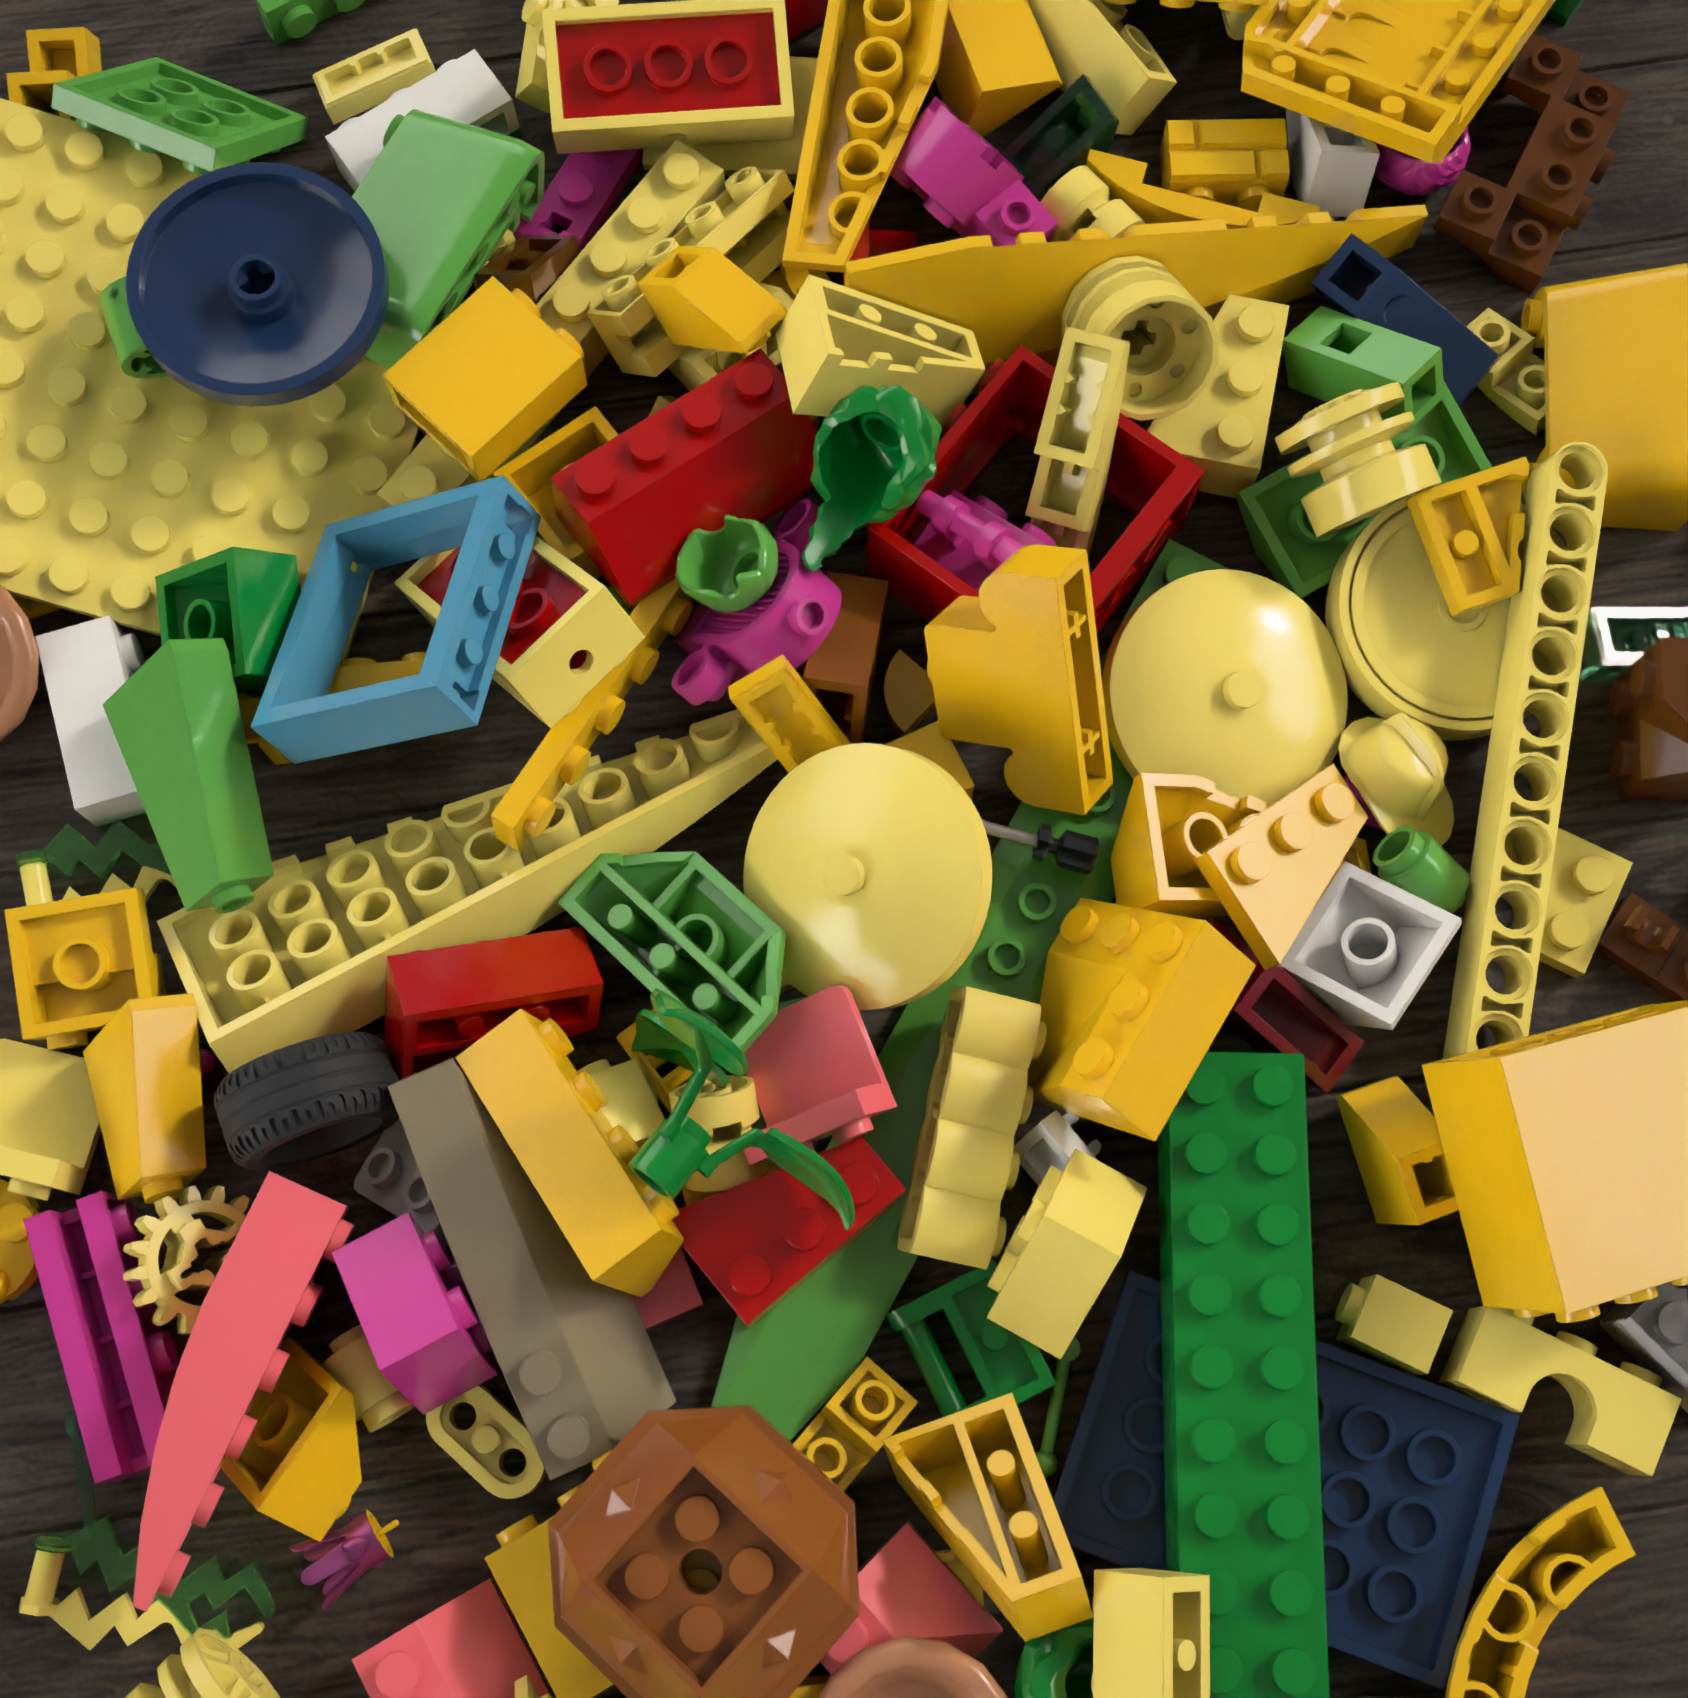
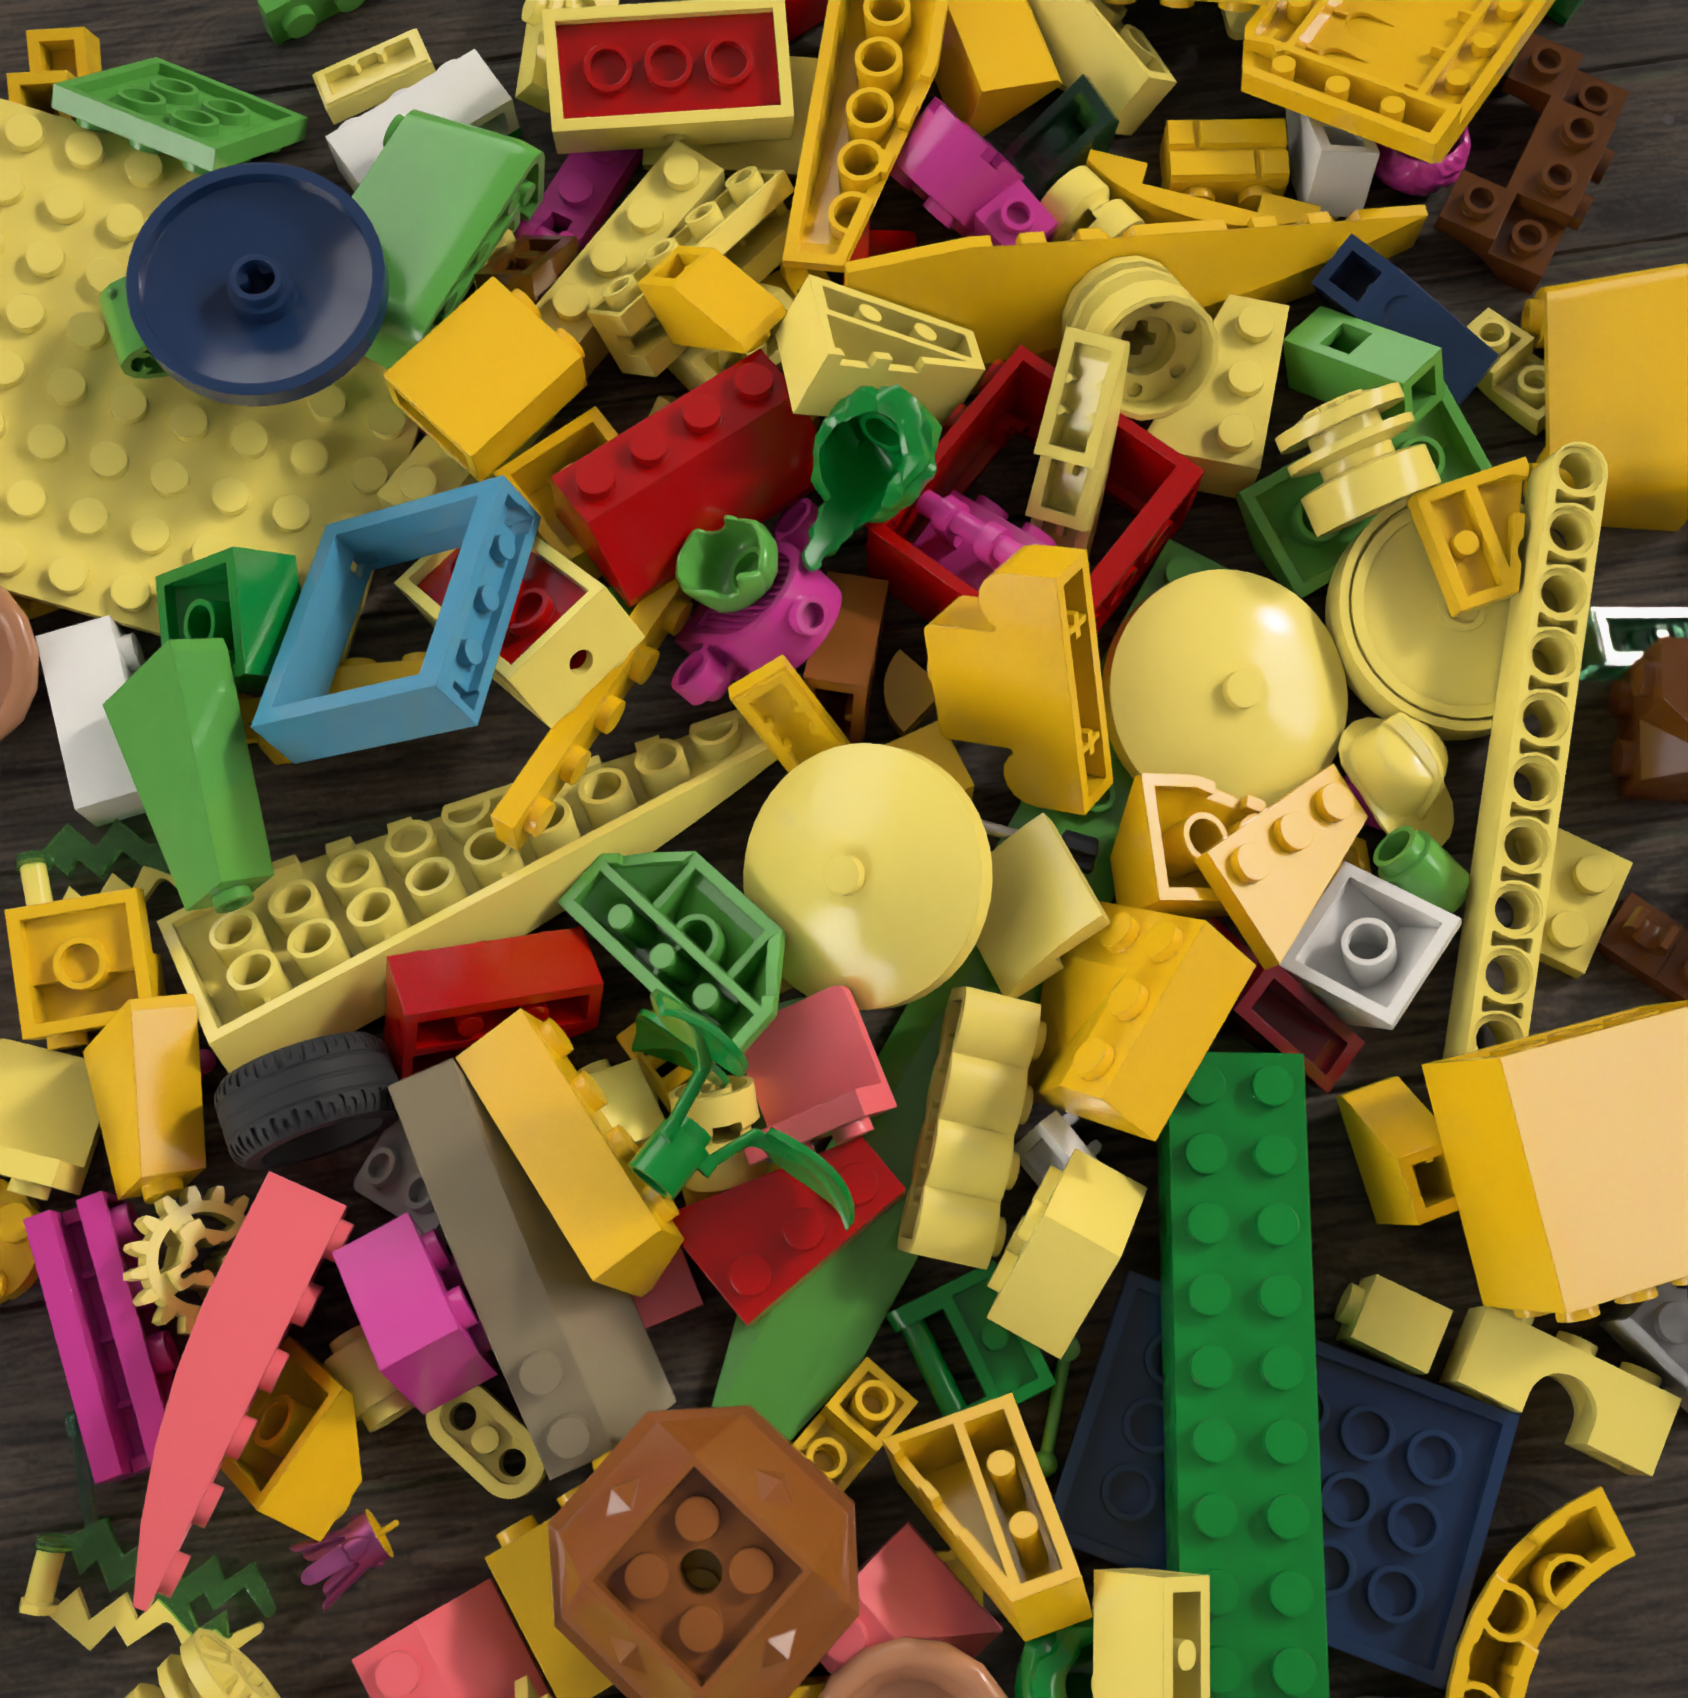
none -> light yellow slope [976,812,1111,998]

